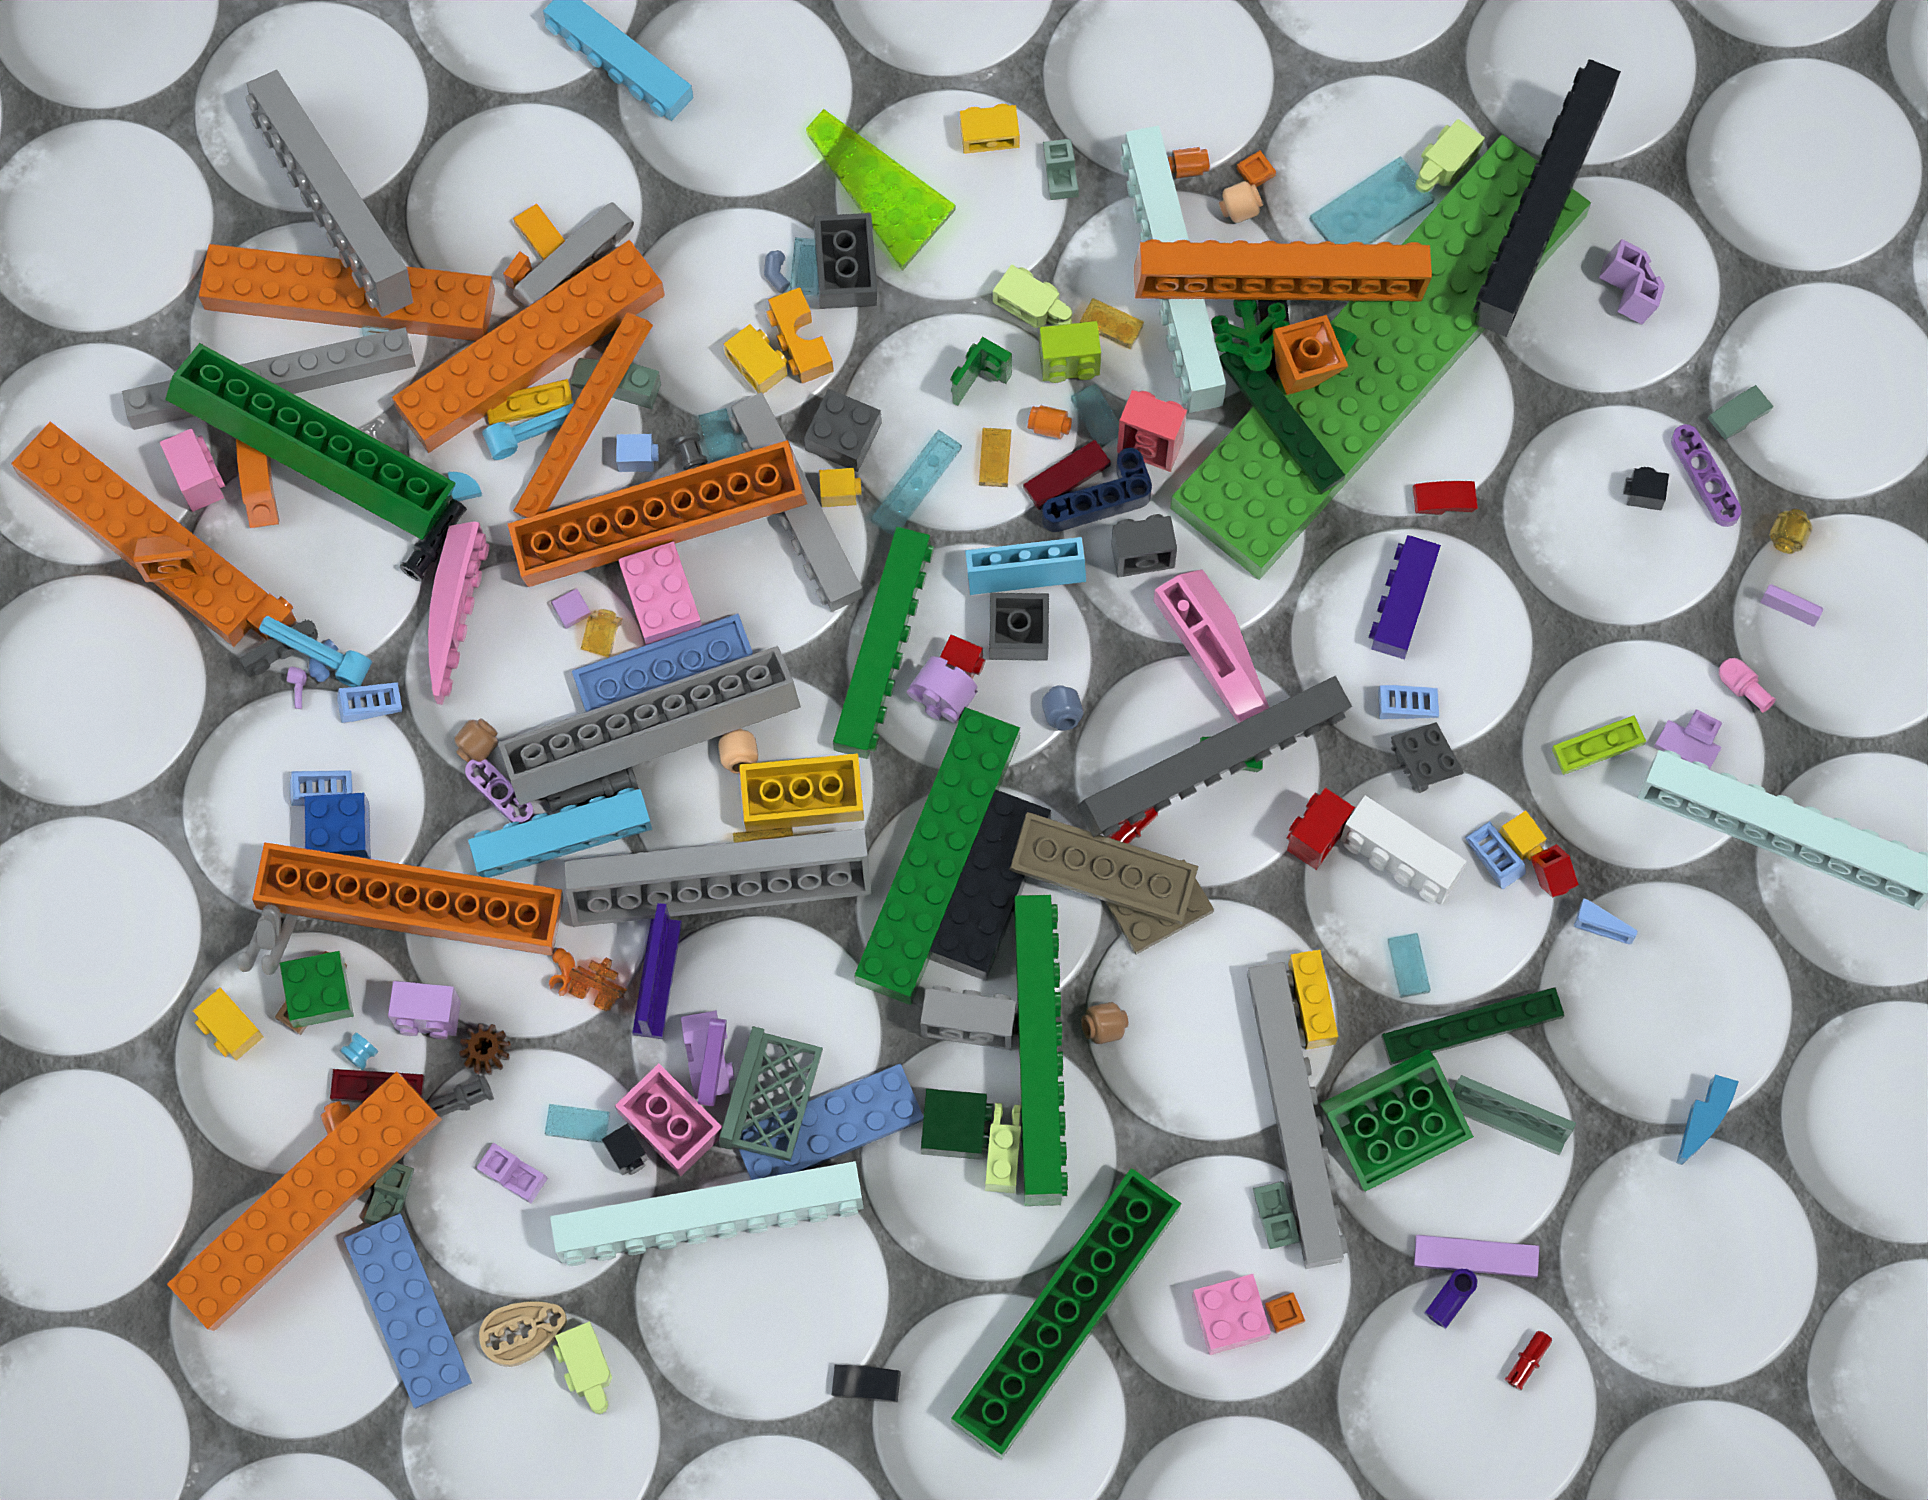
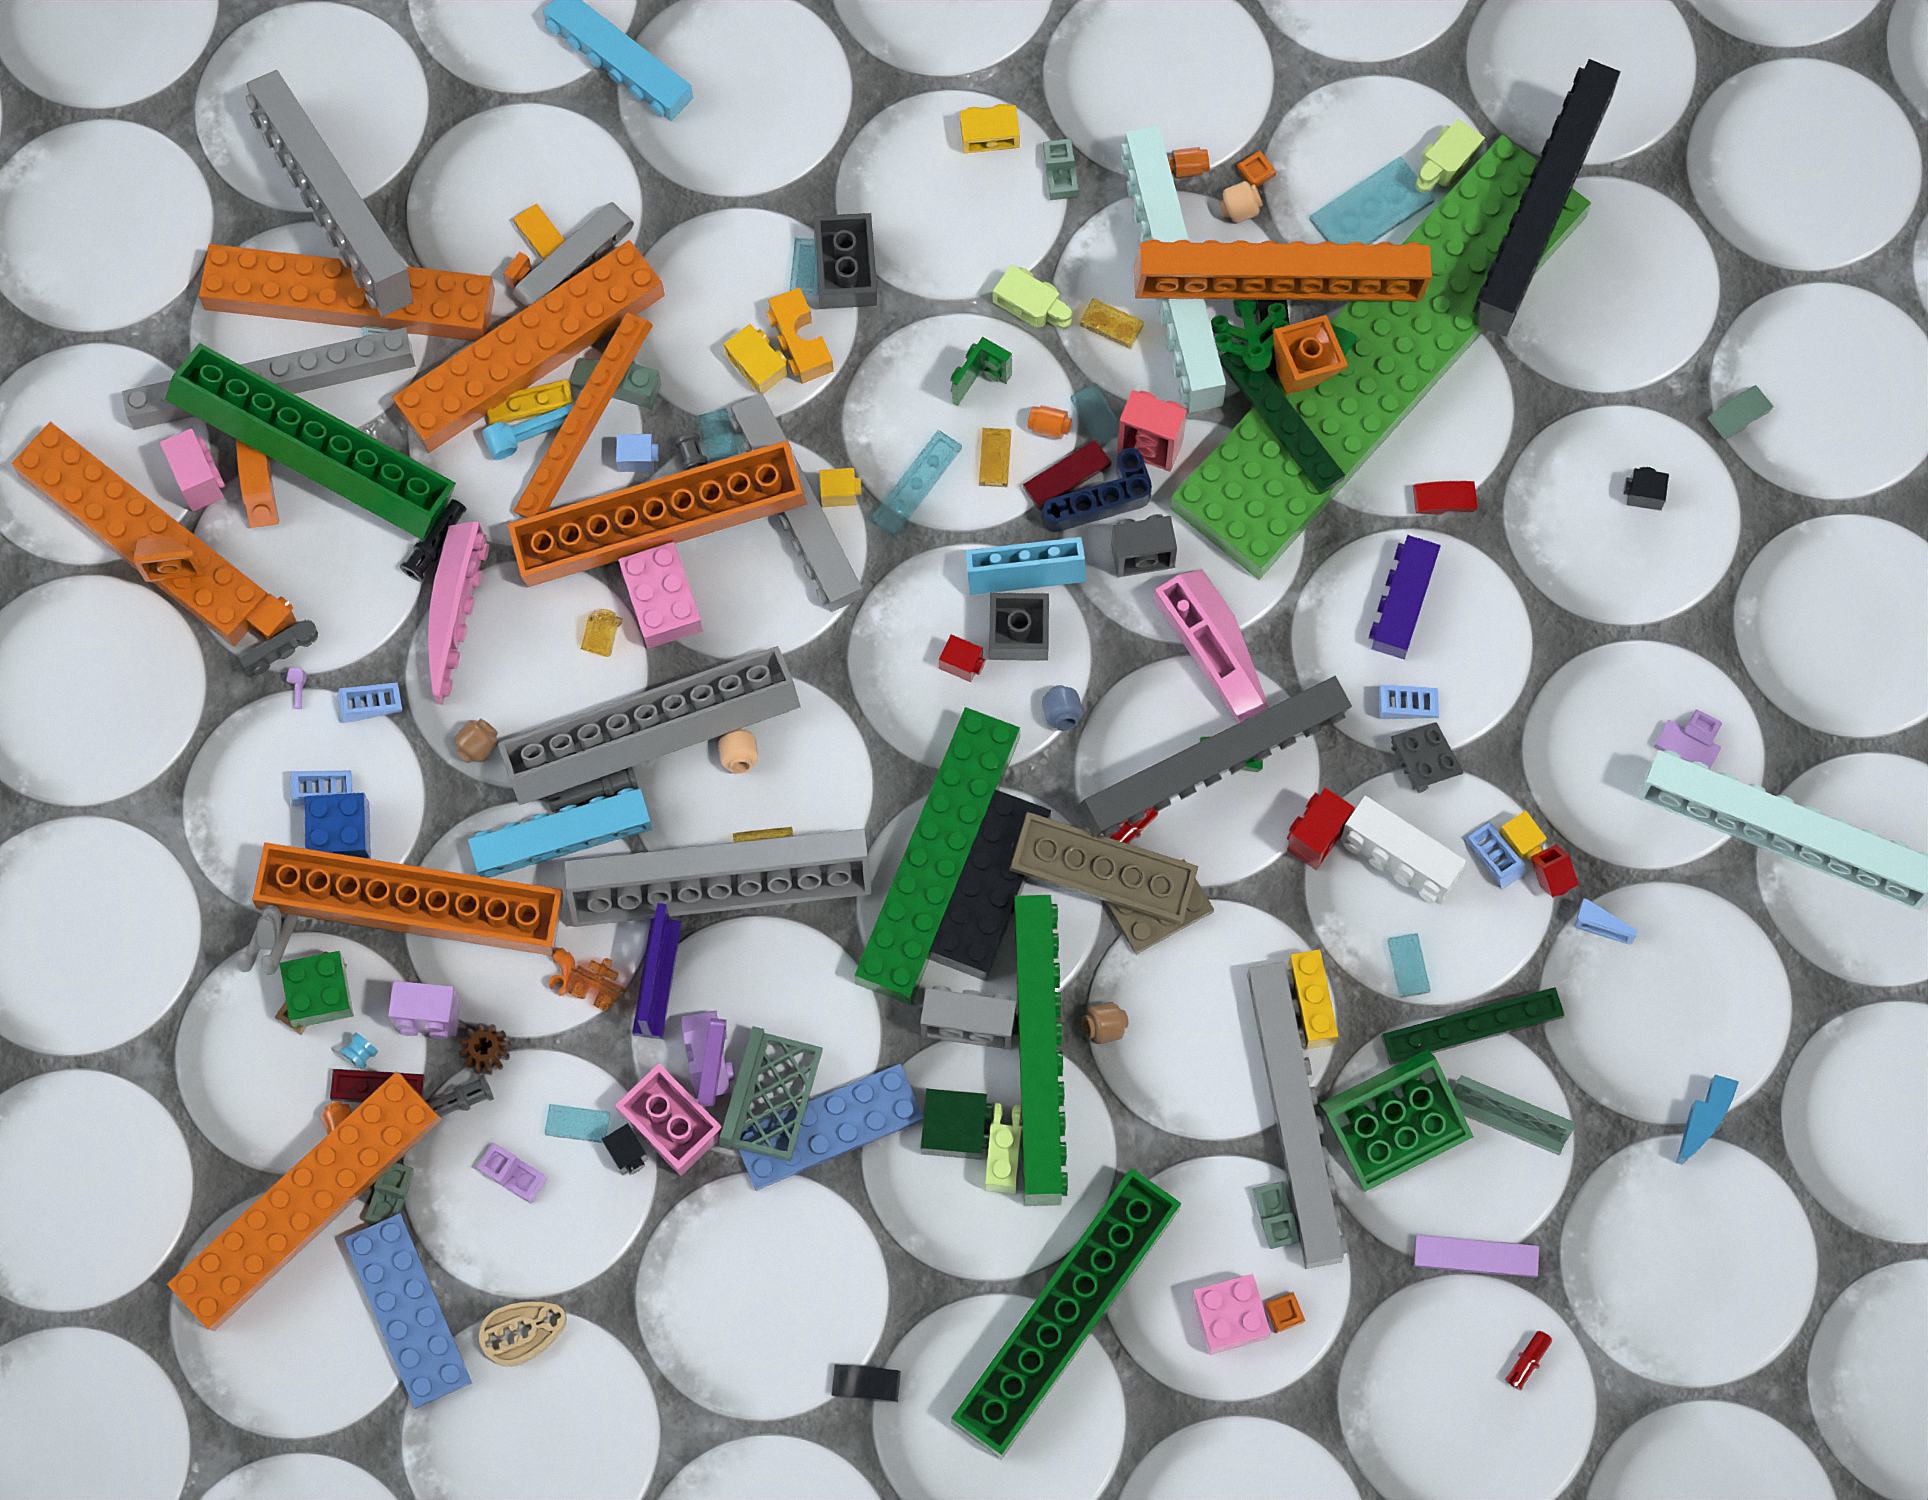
yellow brick [193,987,264,1061] -> none
medium azure axle [259,616,372,687] -> none
medium blue arm [309,639,338,682] -> none
medium azure tile [448,472,483,501] -> none
lavender beam [465,759,535,824] -> none
light aqua brick [550,1161,864,1266] -> none
lavender tile [551,588,592,629] -> none
yellowish green hinge [553,1321,612,1415] -> none
medium blue plate [572,614,753,712] -> none
yellow brick [739,754,864,832] -> none
sand blue arm [764,250,790,293] -> none
dark grey brick [804,388,882,472] -> none
clear neon green wing [806,109,956,271] -> none
green brick [833,526,935,759] -> none
lavender brick [907,656,978,723] -> none
lime brick [1039,321,1101,383] -> none
dark purple piece [1424,1268,1478,1329] -> none
lime plate [1552,715,1646,775] -> none
lavender brick [1599,239,1665,324] -> none
medium lavender beam [1671,424,1742,527] -> none
bright pink arm [1719,658,1776,713] -> none
lavender tile [1760,584,1823,627] -> none
clear yellow head [1769,509,1813,554] -> none

